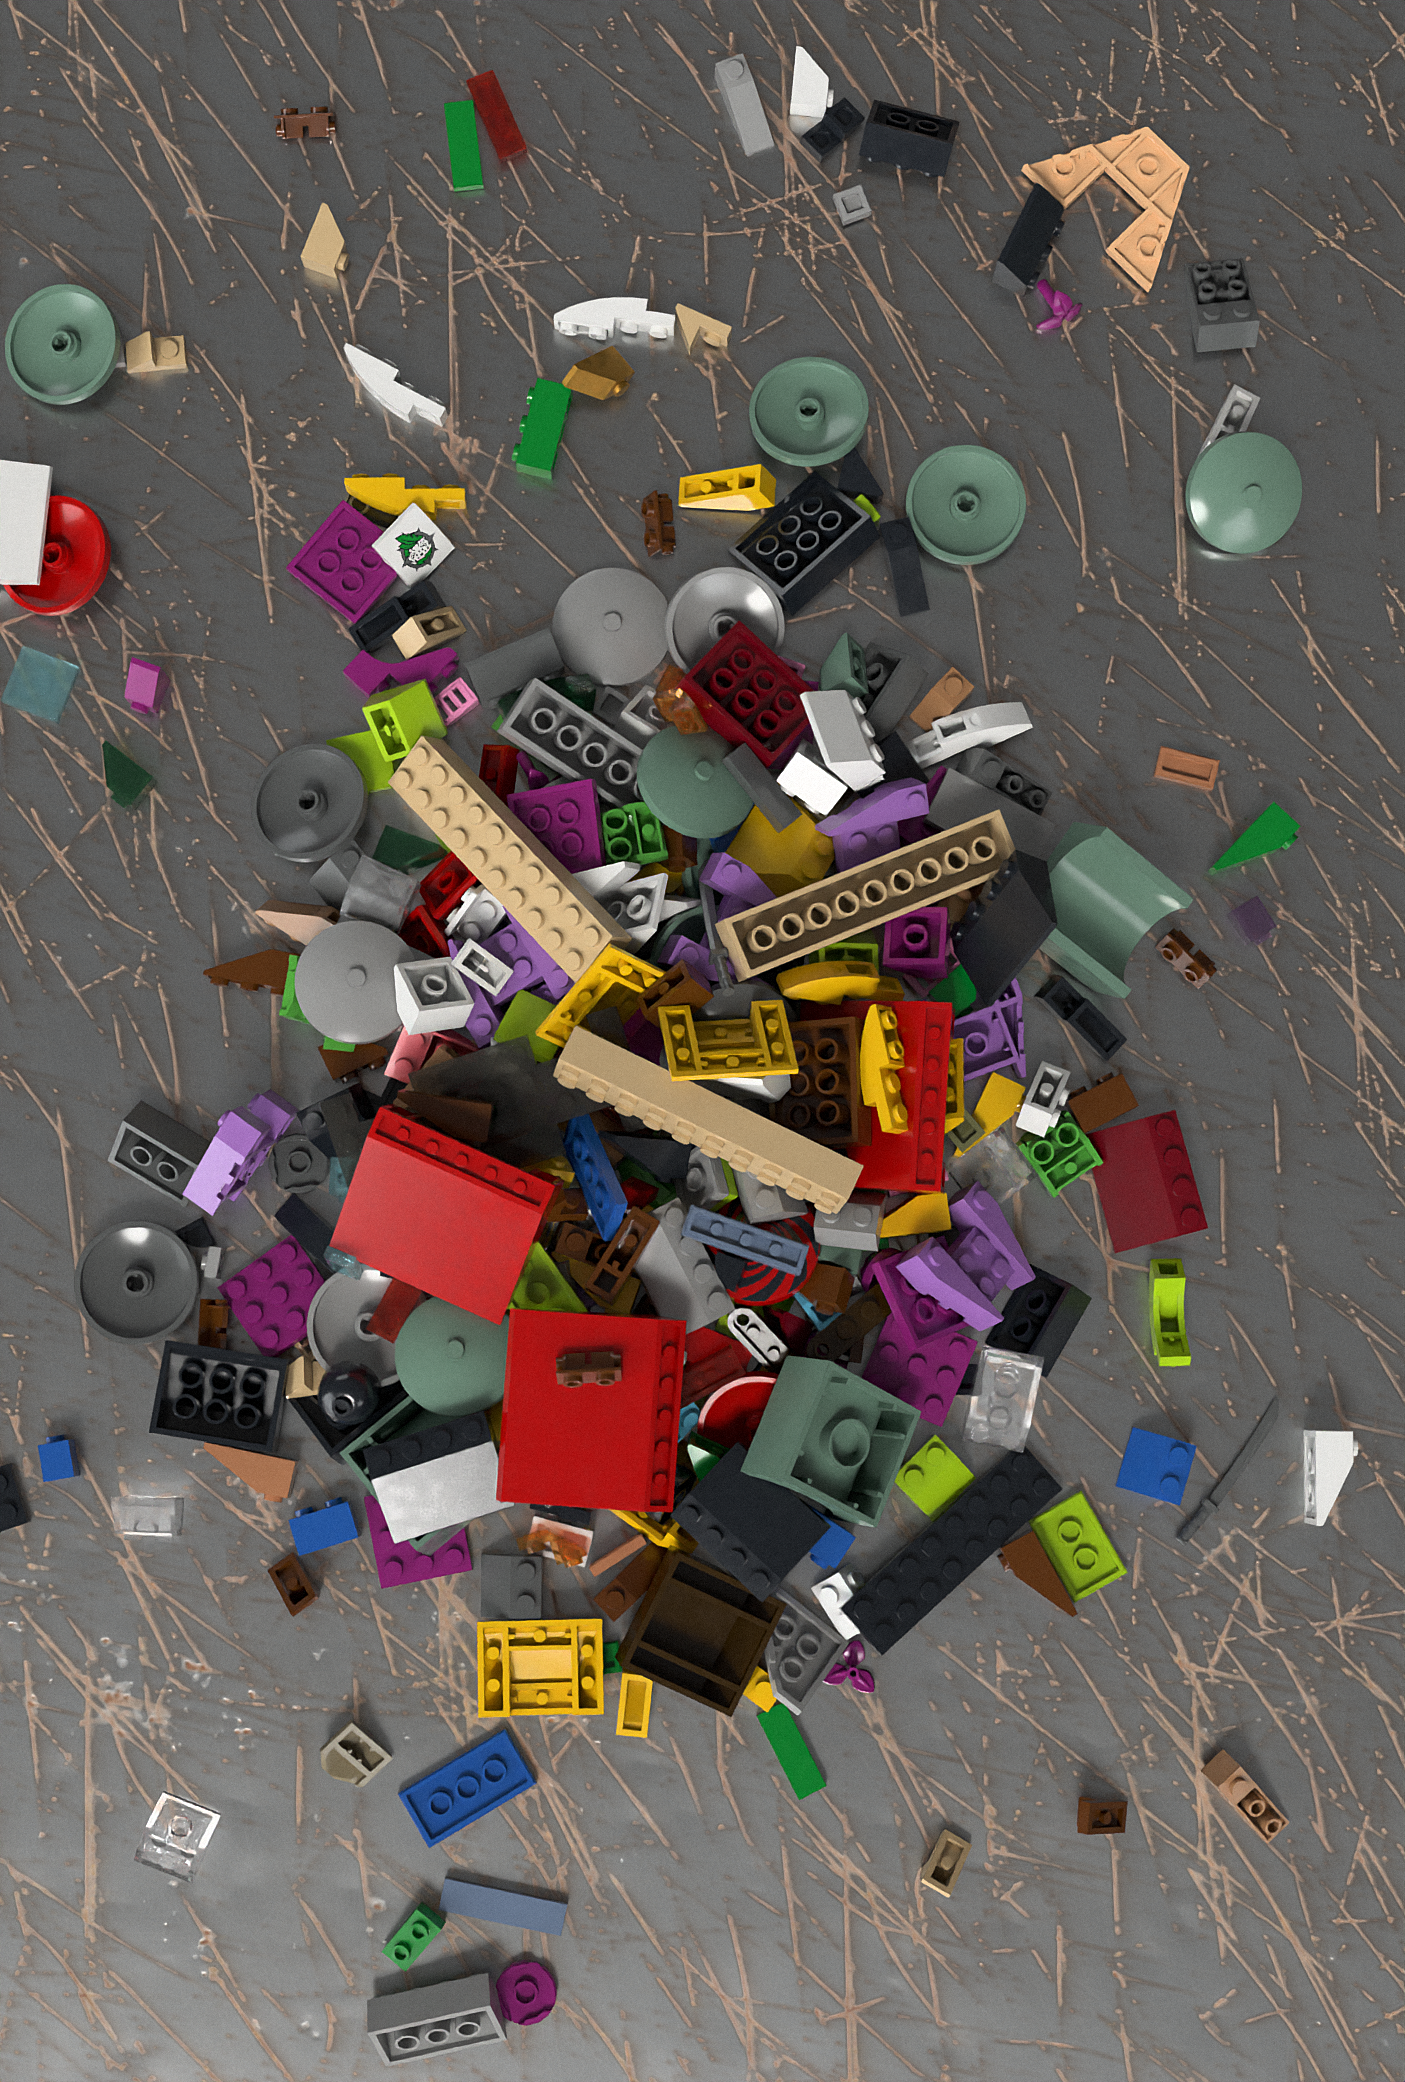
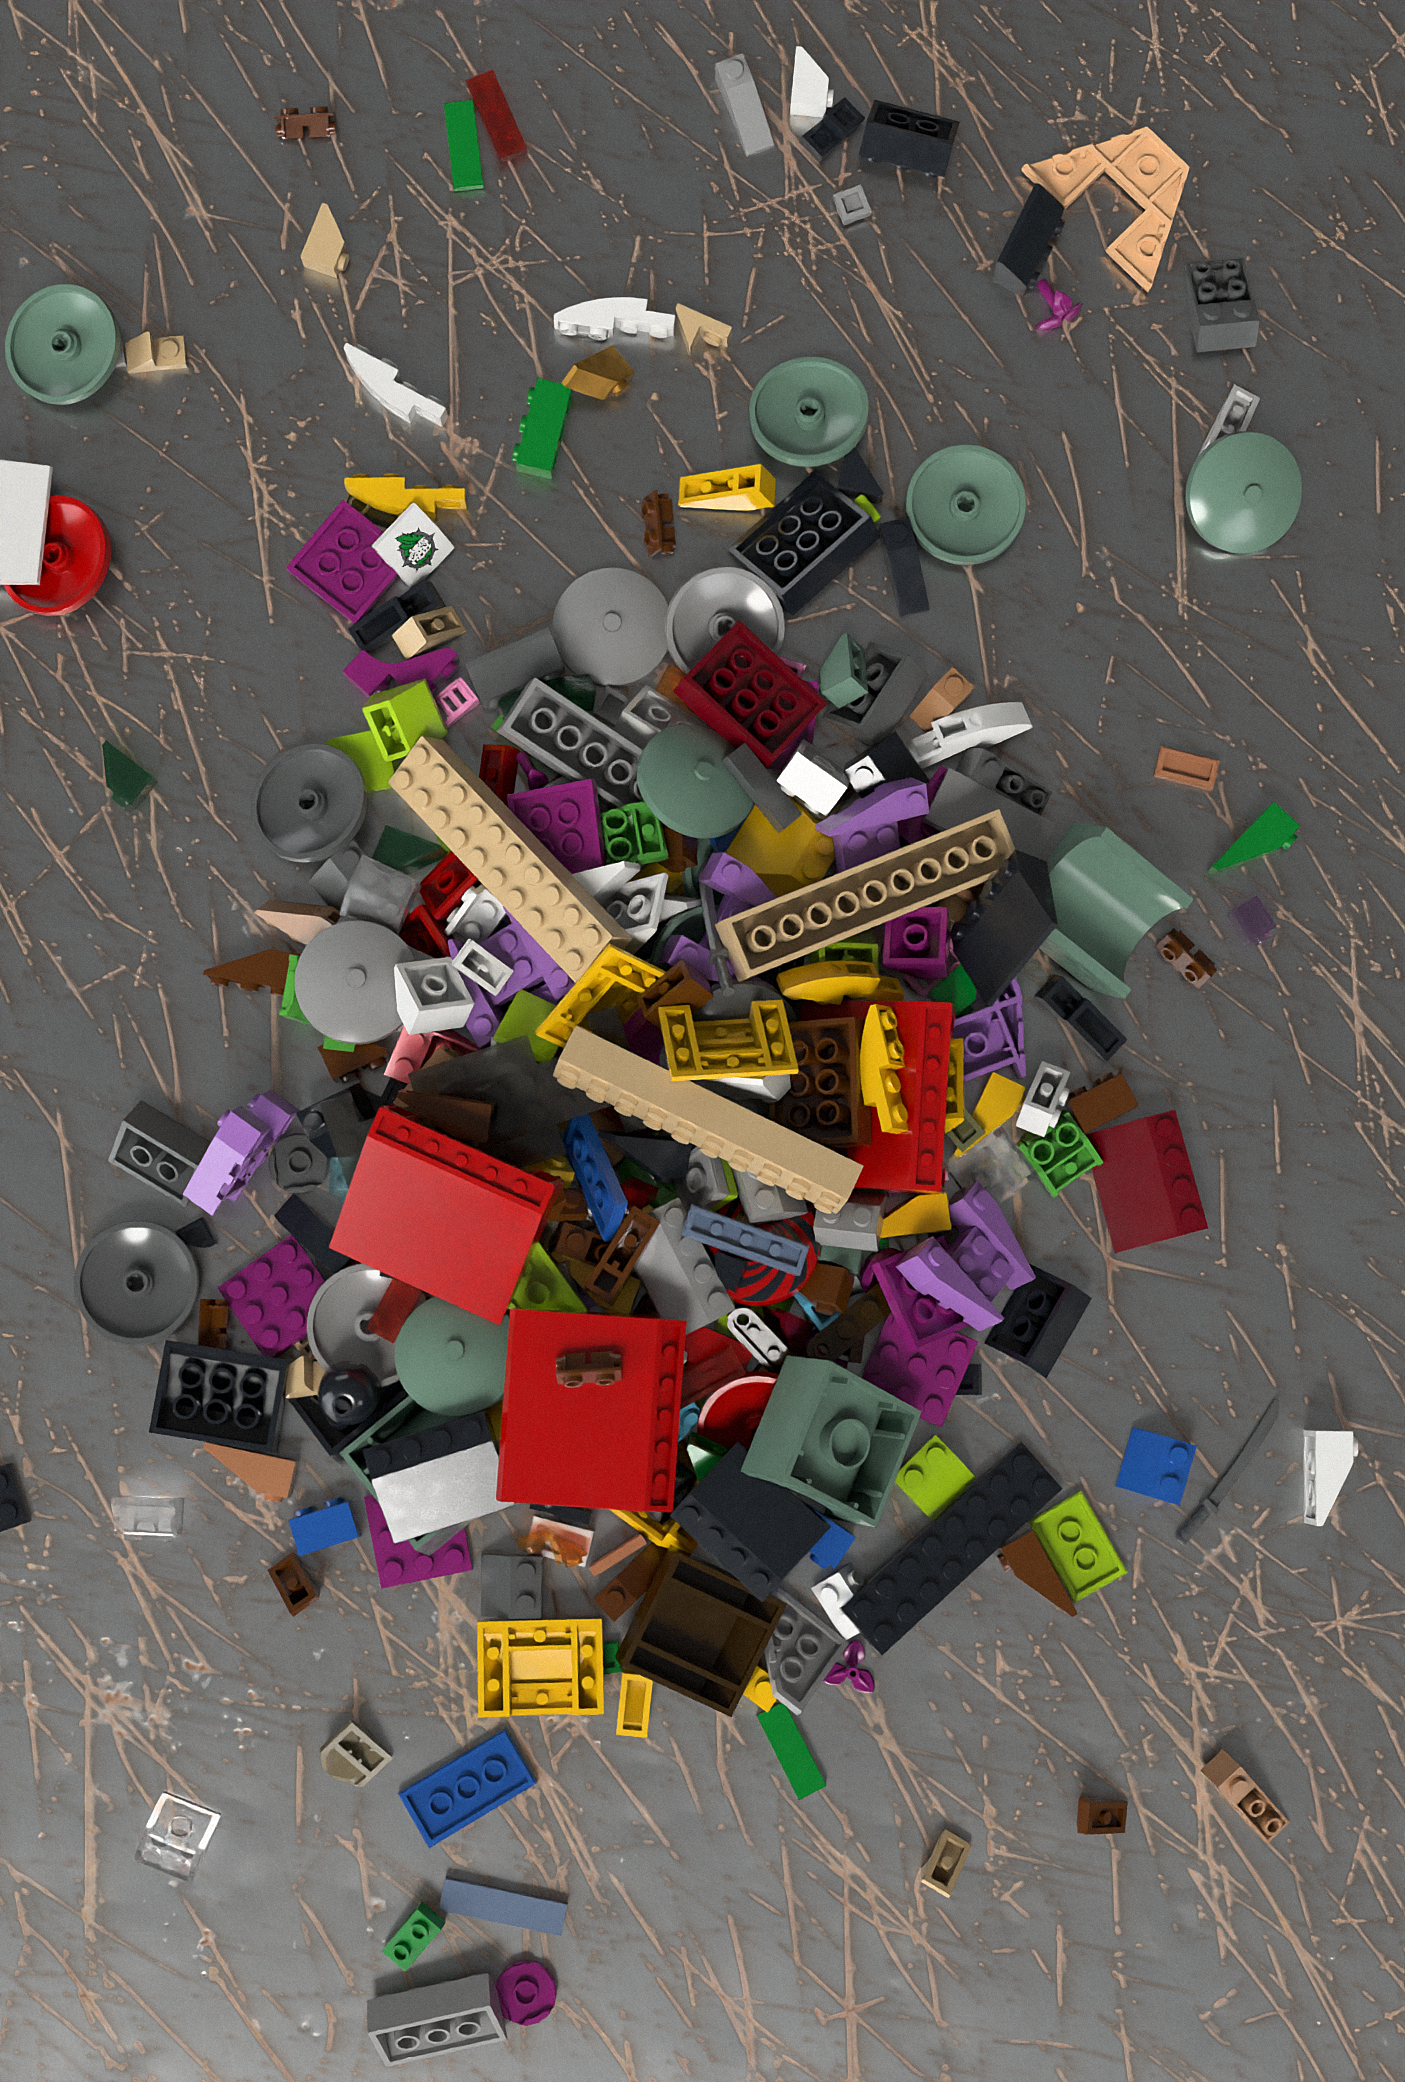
clear light blue tile [1,646,80,724] -> none
blue brick [38,1434,80,1482] -> none
magenta slope [124,657,171,715] -> none
light grey plate [201,1246,226,1279] -> none
clear light blue tile [323,1246,364,1281] -> none
clear orange slope [652,688,708,735] -> none
white slope [800,690,886,791] -> none
clear slope [962,1345,1044,1453] -> none
lime arch [1149,1258,1191,1367] -> none

